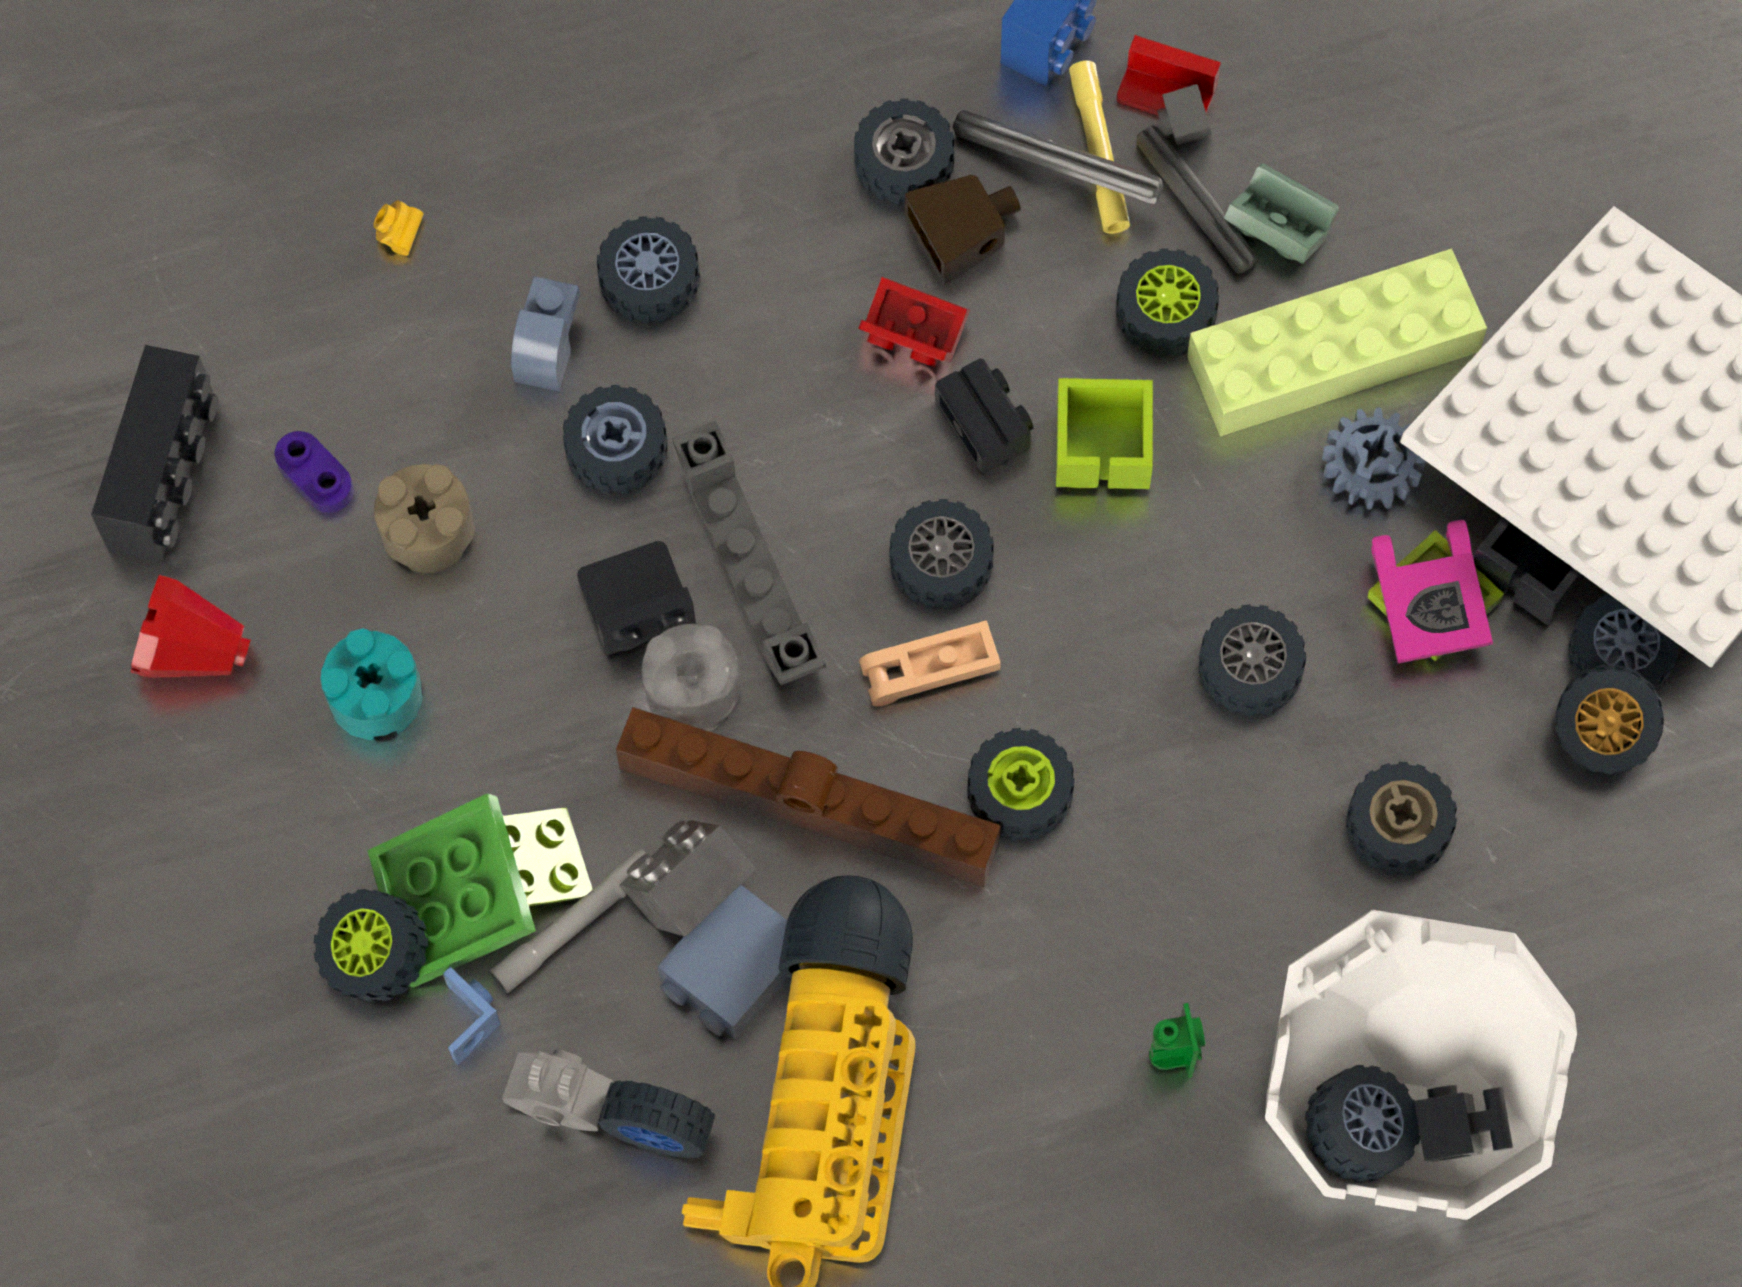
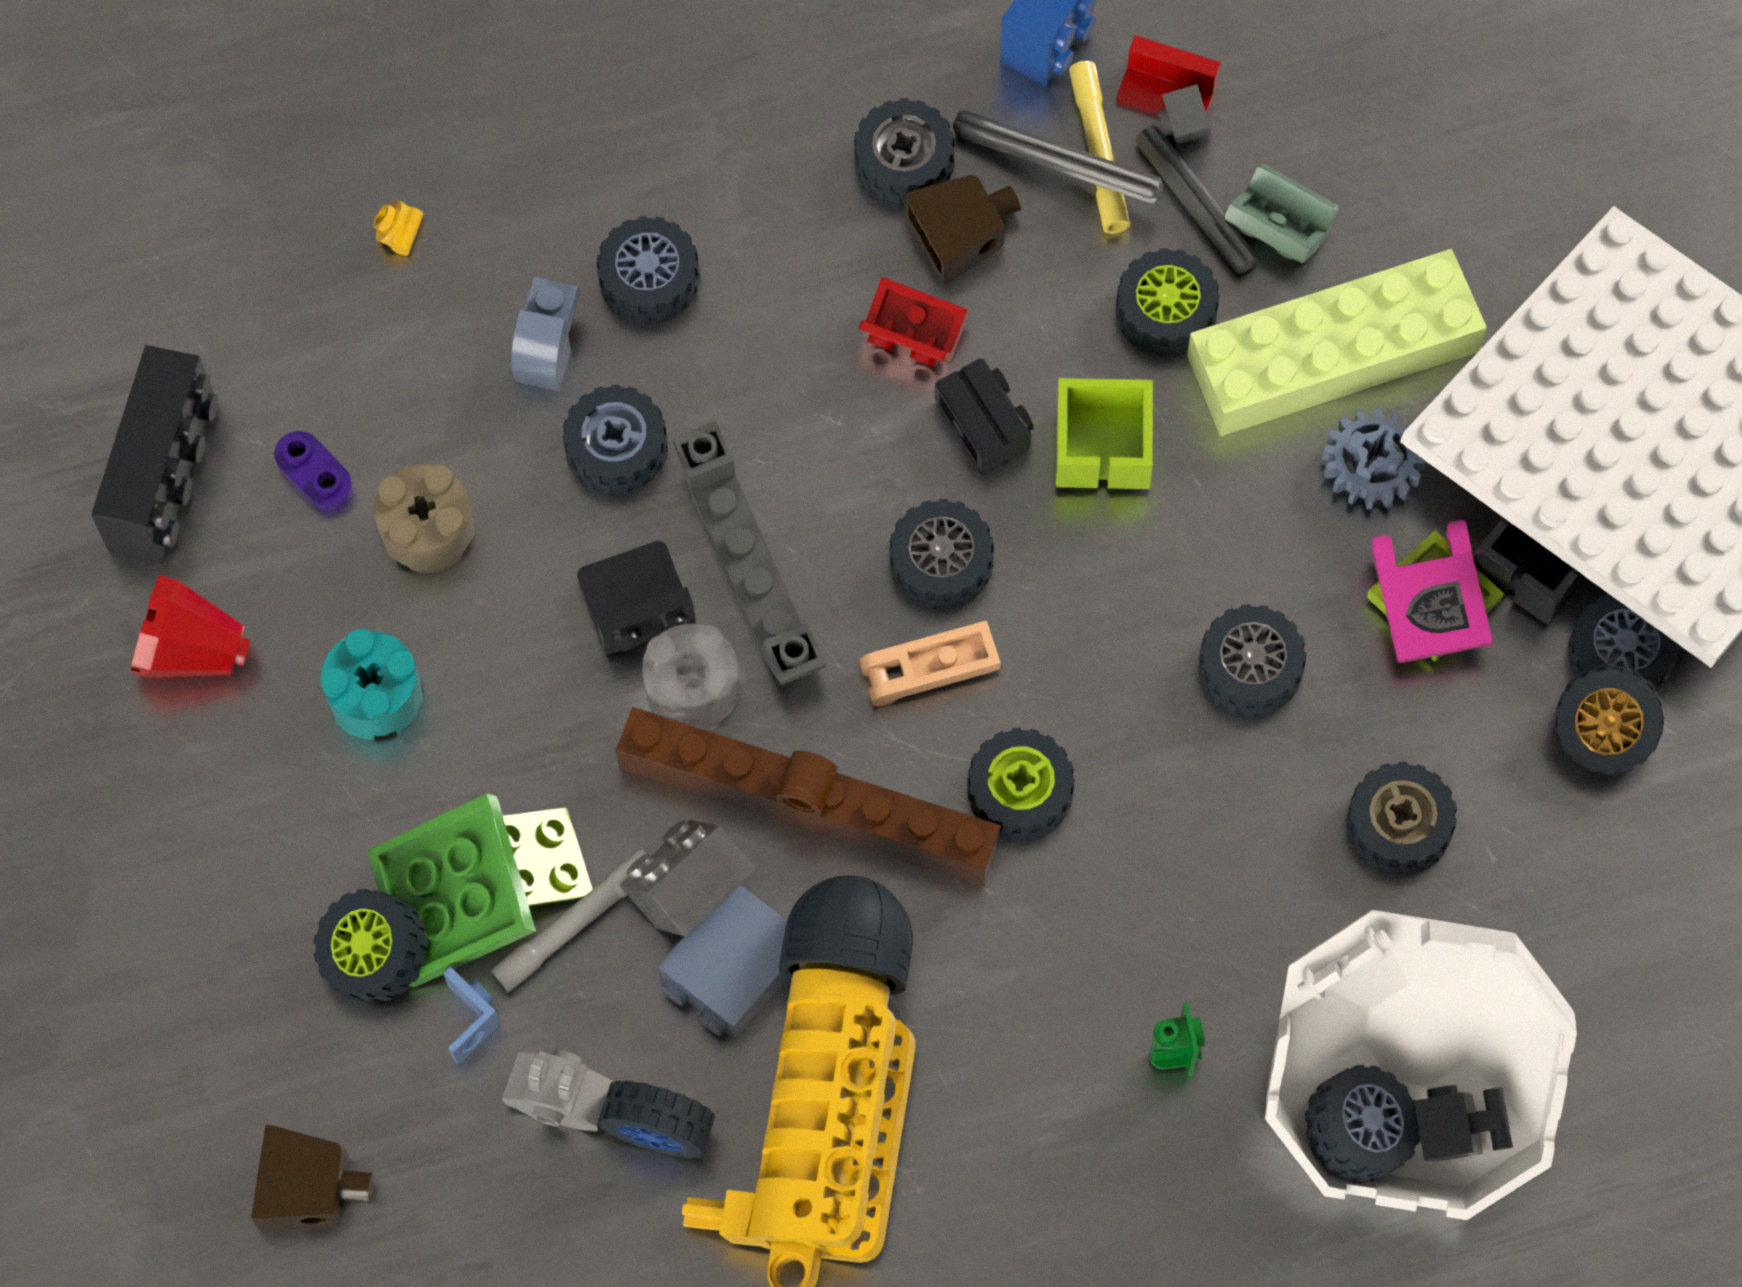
none -> dark brown torso [251,1125,374,1230]

